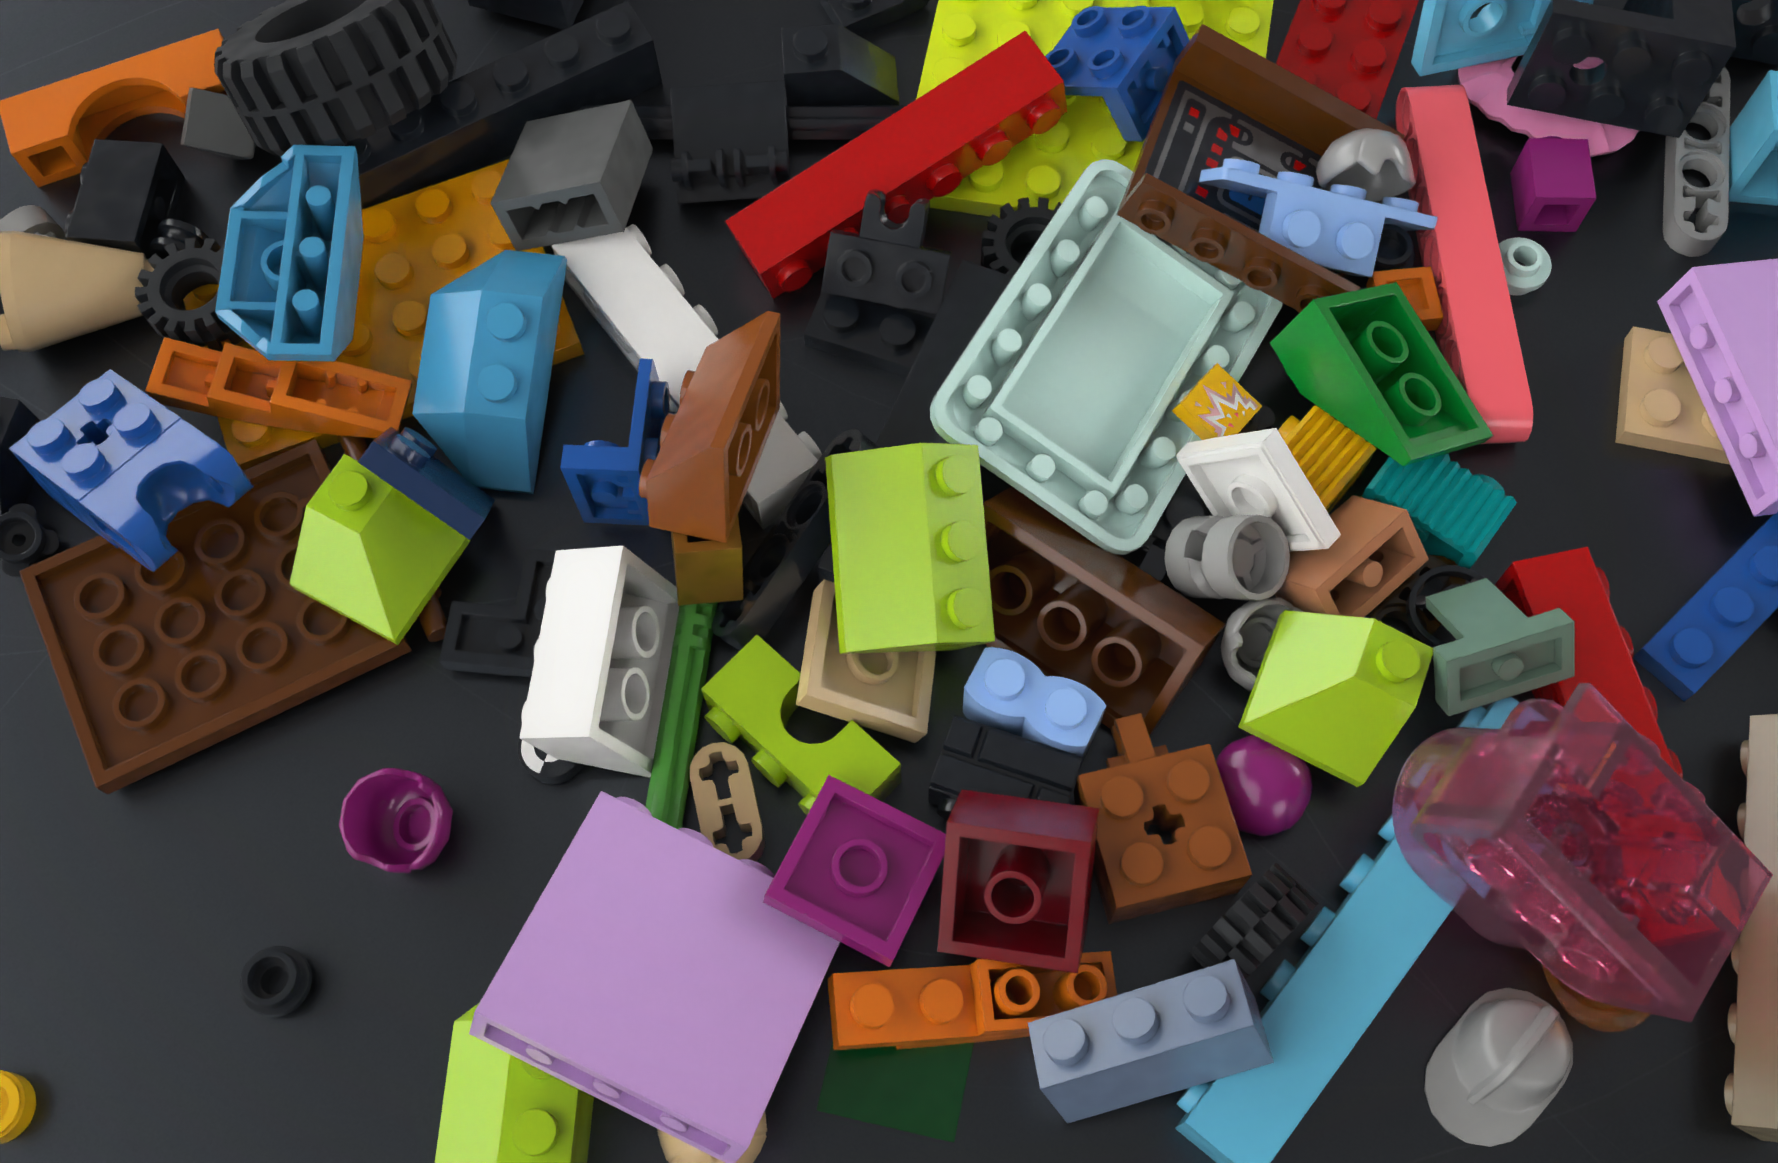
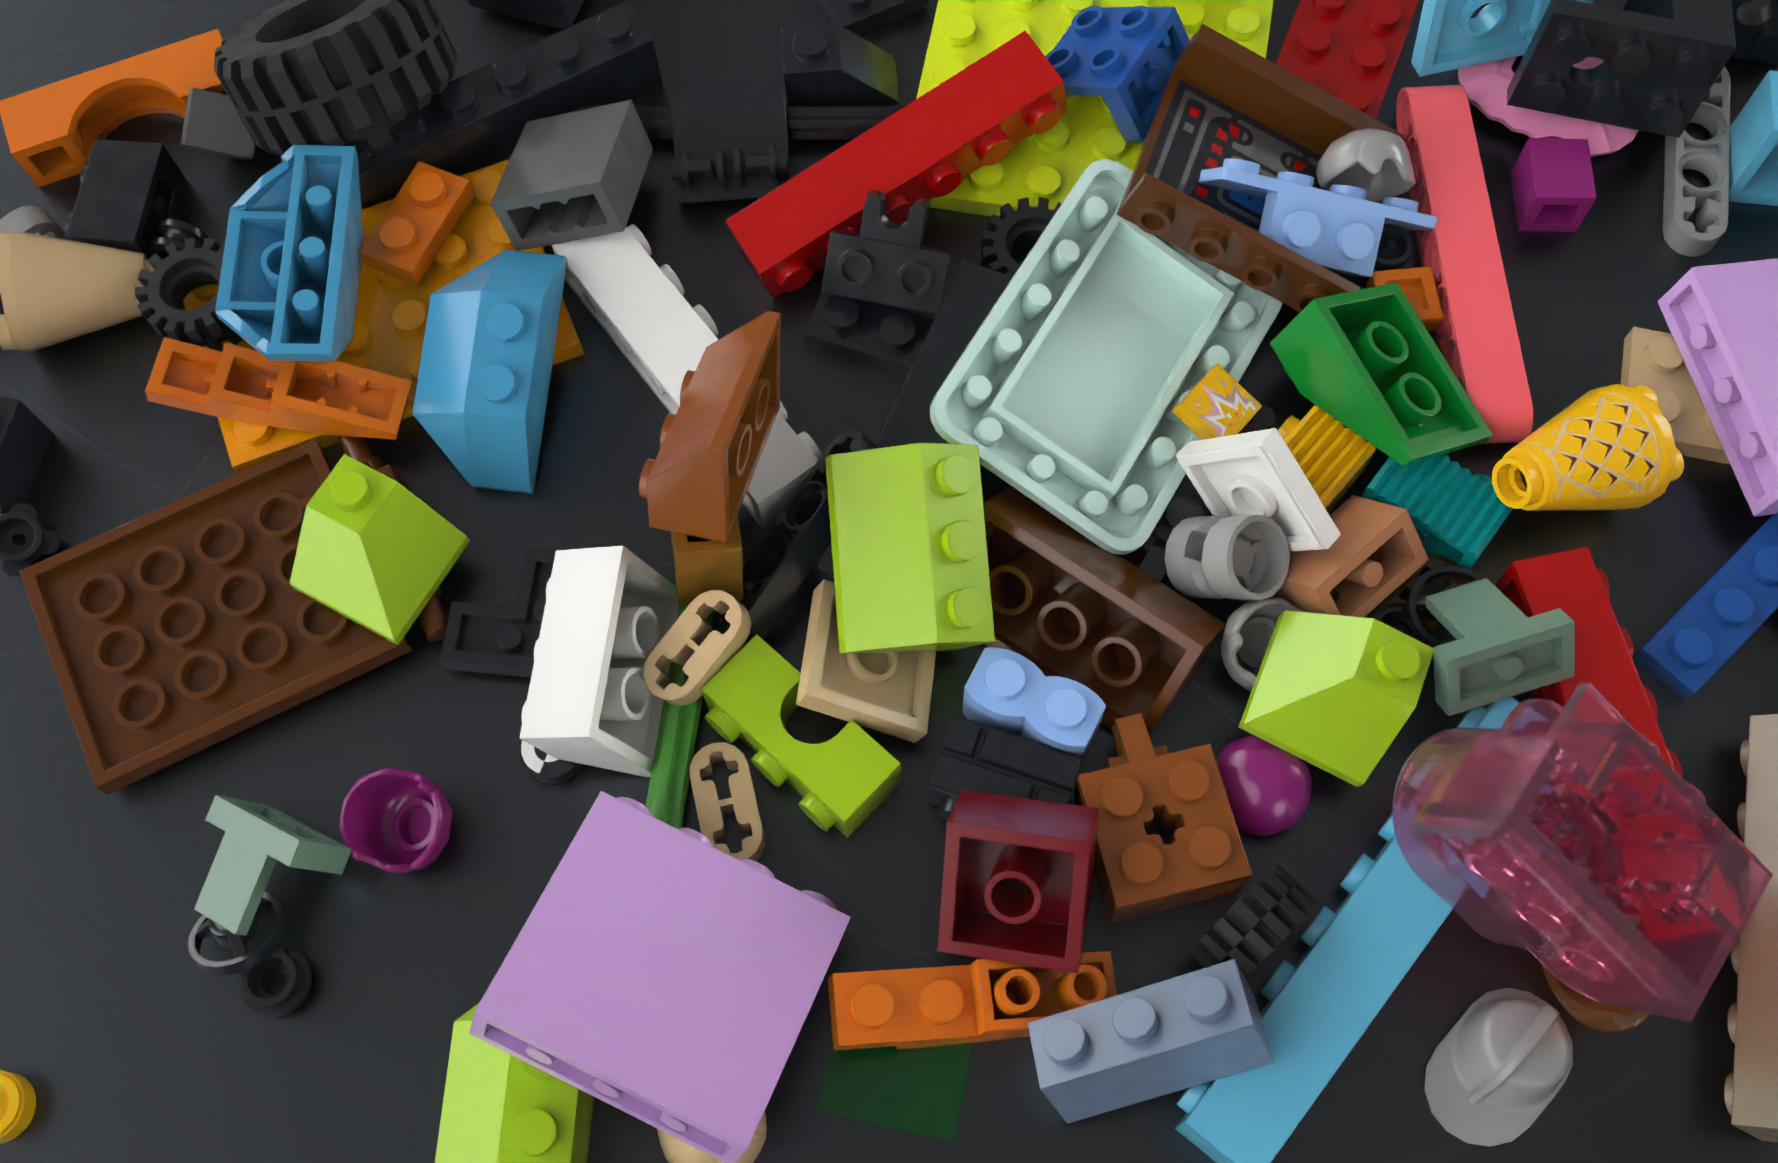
blue brick [9,369,254,572] -> none
dark blue plate [358,427,495,540] -> none
blue bracket [560,358,676,525] -> none
magenta bracket [763,775,946,967] -> none
light aqua plate [1499,237,1552,296] -> none
none -> piece [188,795,352,976]
none -> orange plate [359,161,475,285]
none -> tan beam [643,590,751,706]
none -> yellow cone [1492,384,1684,511]

